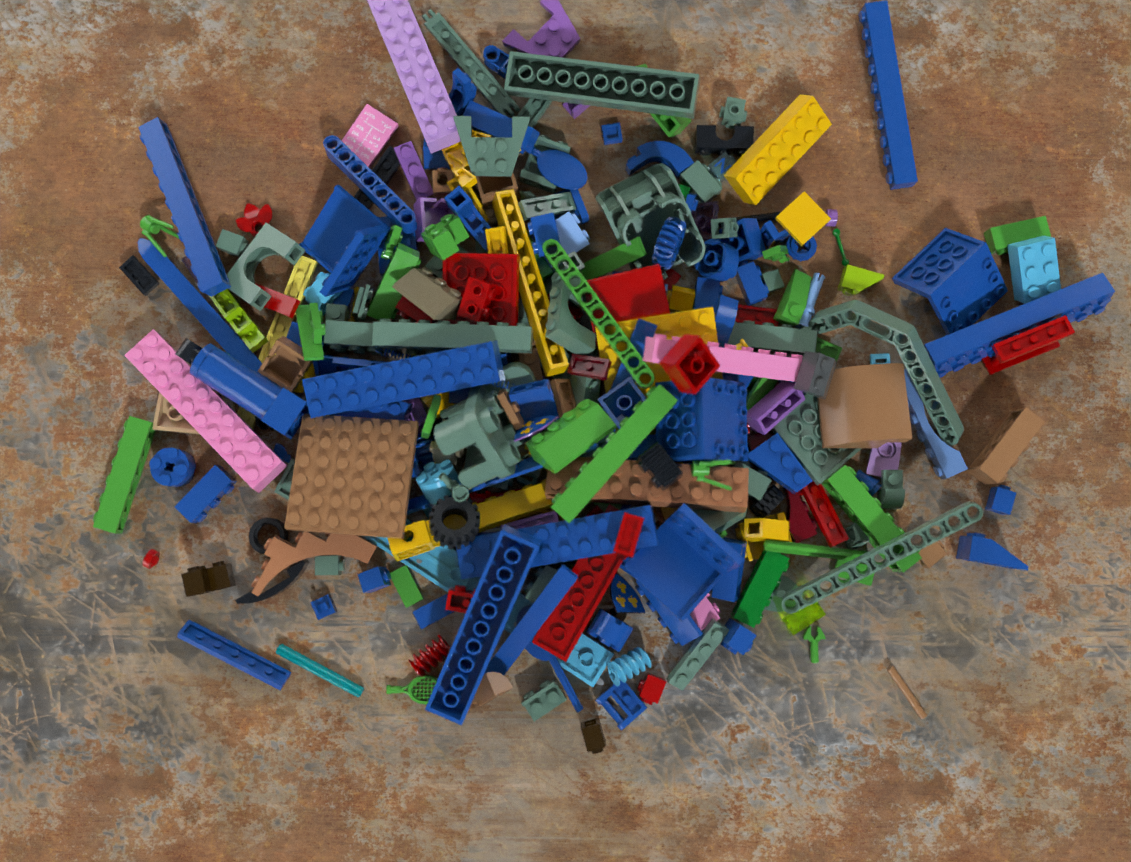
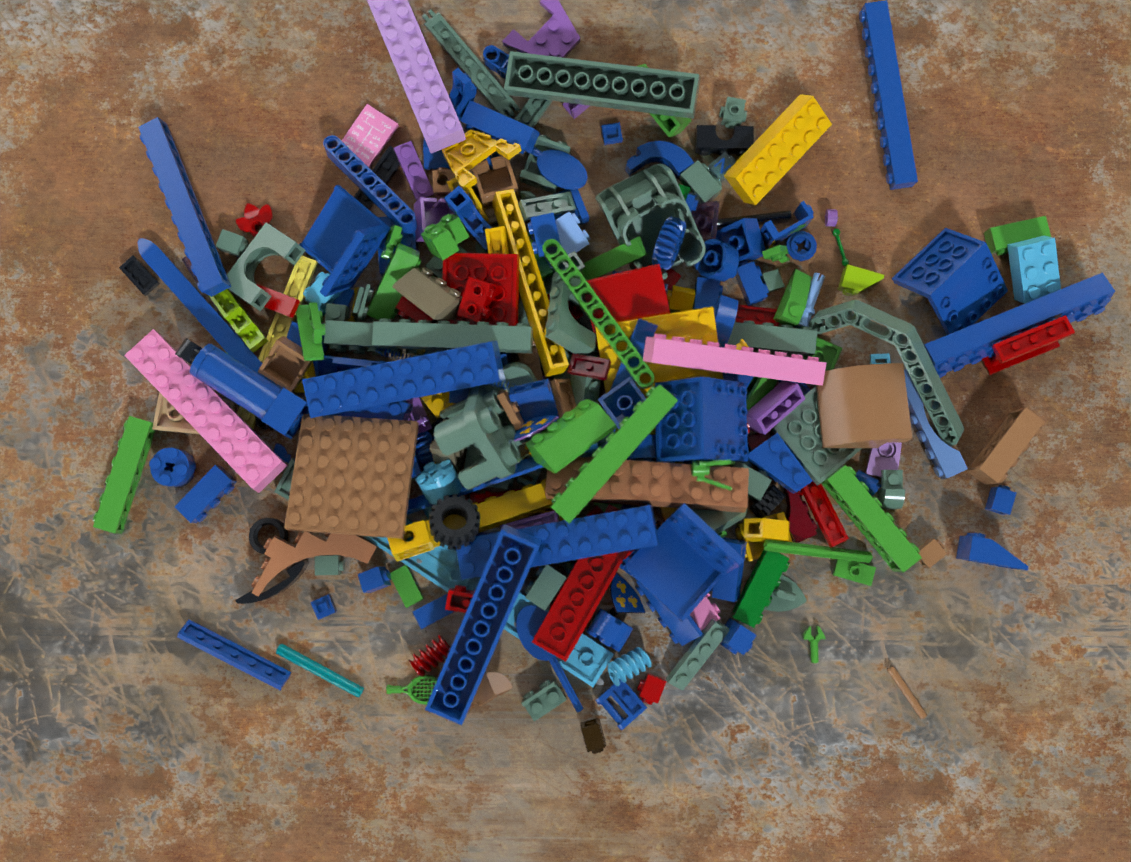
bright green plant [140,215,179,257] -> none
red tile [142,549,160,569] -> none
dark brown brick [181,561,236,597] -> none
bright green tile [421,394,442,439] -> none
sand green piece [438,472,469,502] -> none
sand green wing [454,116,530,177] -> none
blue tile [484,564,579,675] -> none
red plate [613,512,645,558] -> none
black brick [638,442,683,491] -> none
red brick [659,334,720,395] -> none
sand green brick [711,218,739,239] -> none
yellow tile [775,191,831,246] -> none
sand green beam [781,501,983,614] -> none
clear neon green hinge [782,602,826,637] -> none
dark grey slope [794,351,837,400] -> none
sand green slope [844,523,870,549] -> none

